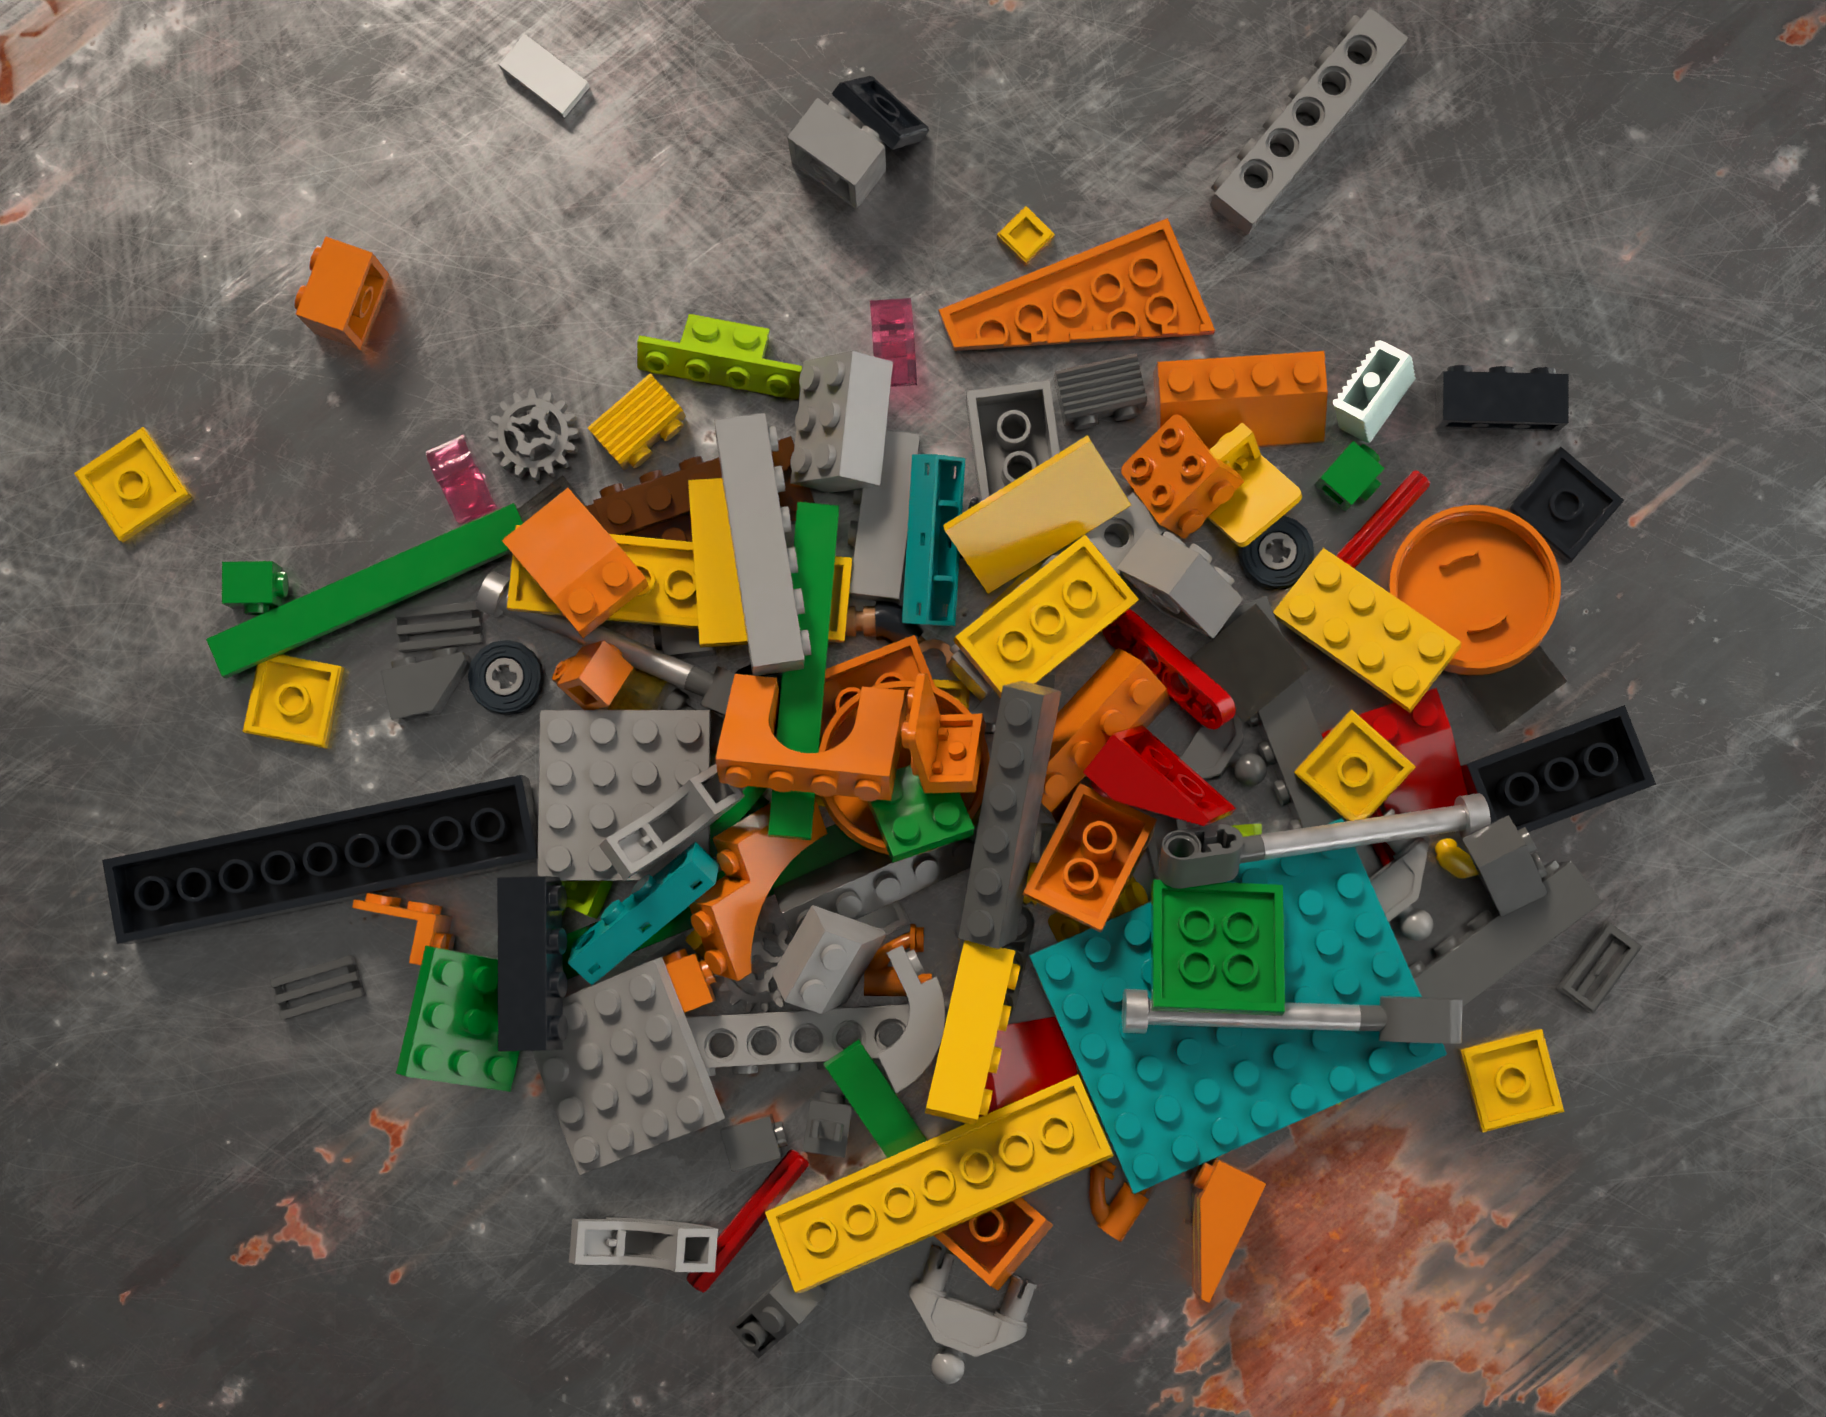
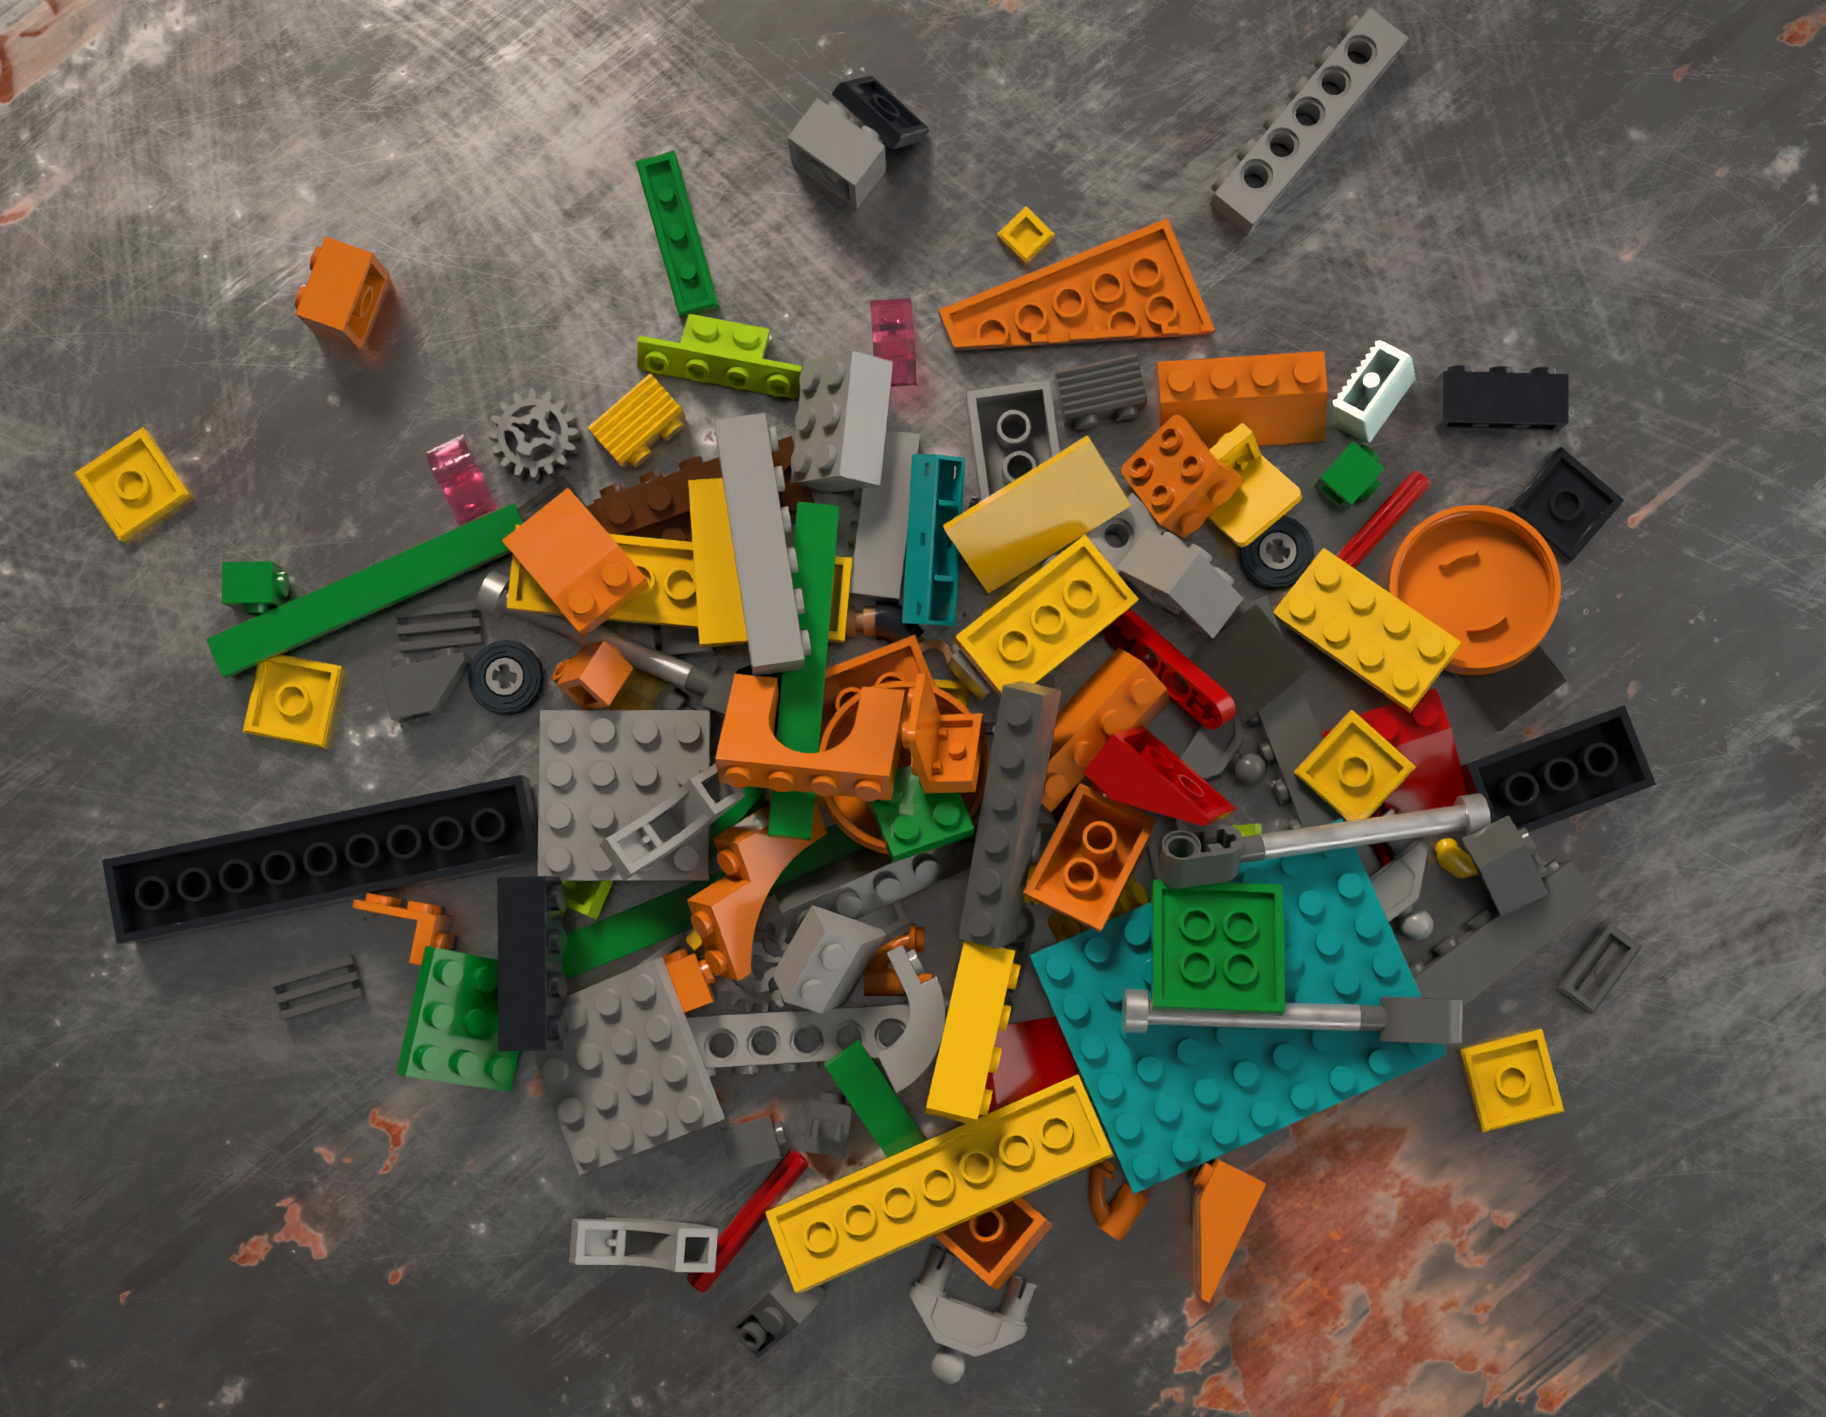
white tile [499,33,590,118] -> none
teal piece [568,842,719,985] -> none
none -> green tile [635,150,720,319]

